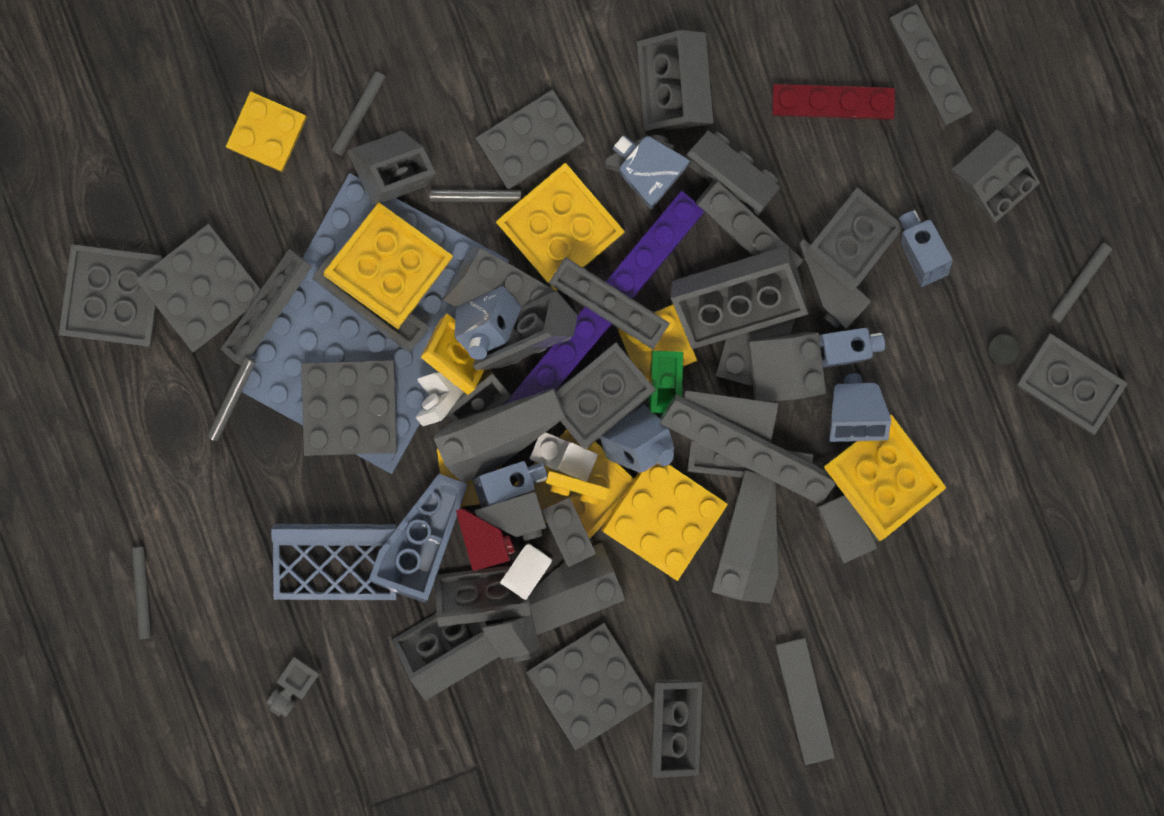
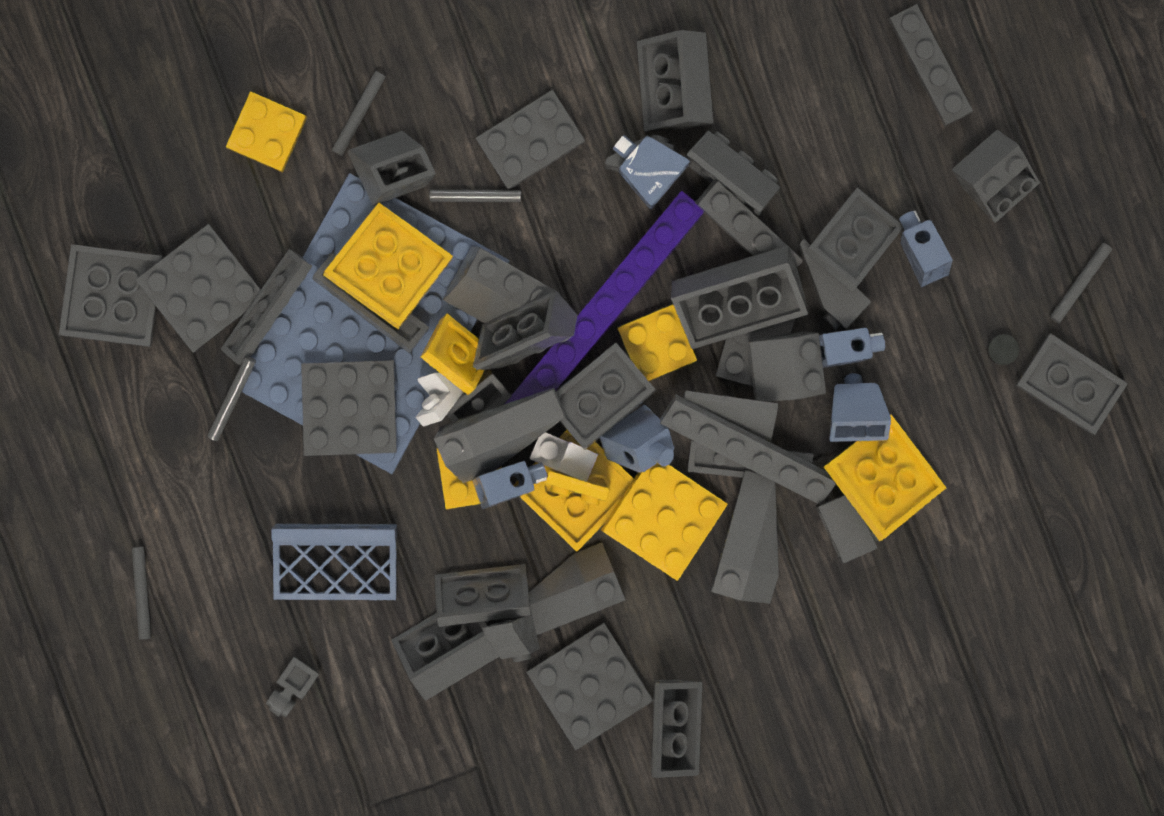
sand blue wedge [368,474,468,603] -> none
sand blue torso [455,286,521,360] -> none
dark red slope [456,509,516,571] -> none
dark grey slope [475,492,547,541] -> none
yellow plate [496,163,625,291] -> none
white slope [500,543,553,600] -> none
dark grey brick [542,497,596,567] -> none
dark grey tile [549,257,670,350] -> none
green slope [648,351,683,413] -> none
dark red plate [772,84,895,120] -> none
dark grey tile [775,638,835,765] -> none

